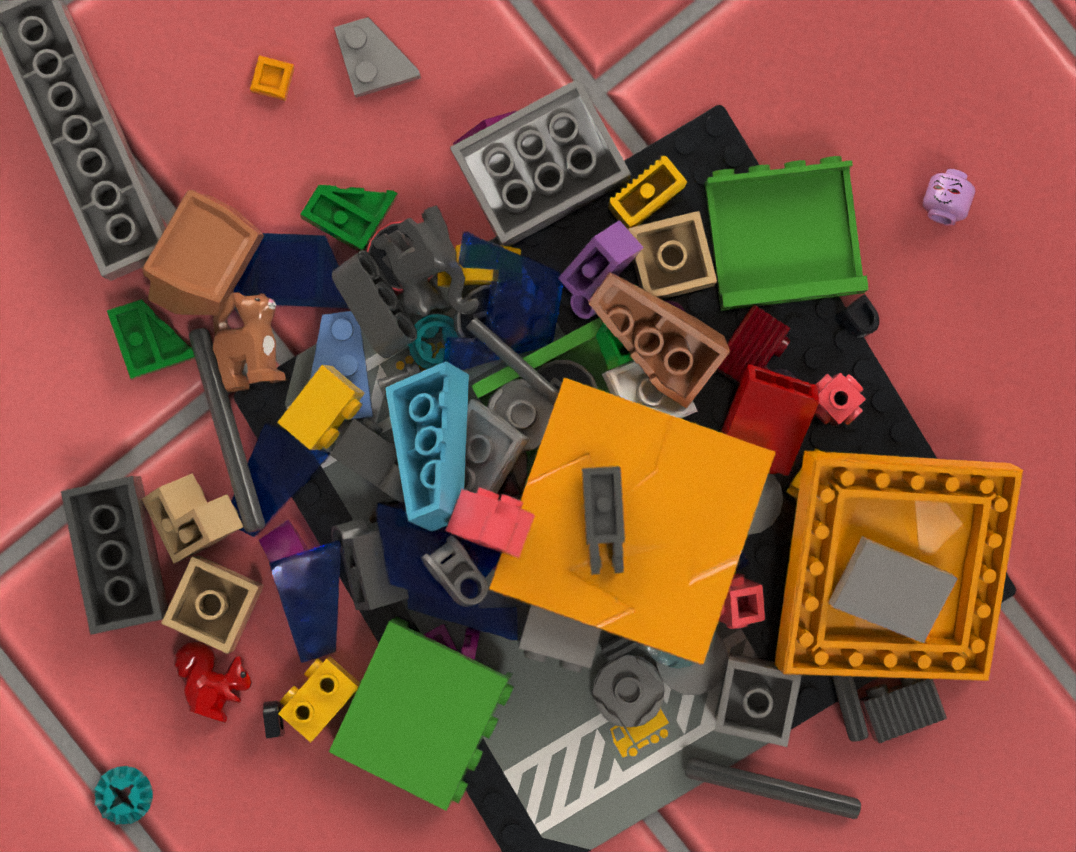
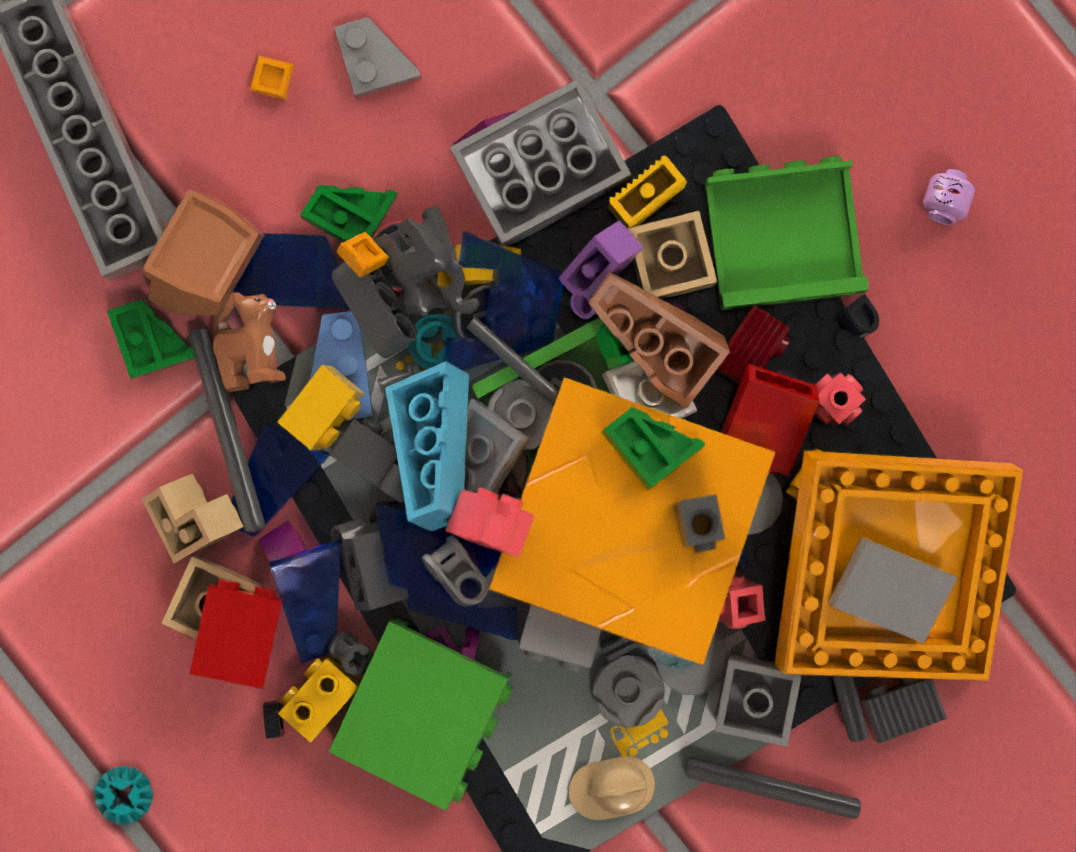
dark grey brick [61,476,168,635] -> none
red animal [174,641,252,723] -> none
dark grey hinge [582,466,625,574] -> none
none -> red brick [189,579,283,689]
none -> dark grey bush [328,632,373,676]
none -> light orange tile [336,232,389,278]
none -> tan piece [569,756,655,820]
none -> green wing [601,407,706,491]
none -> dark grey brick [674,494,725,553]

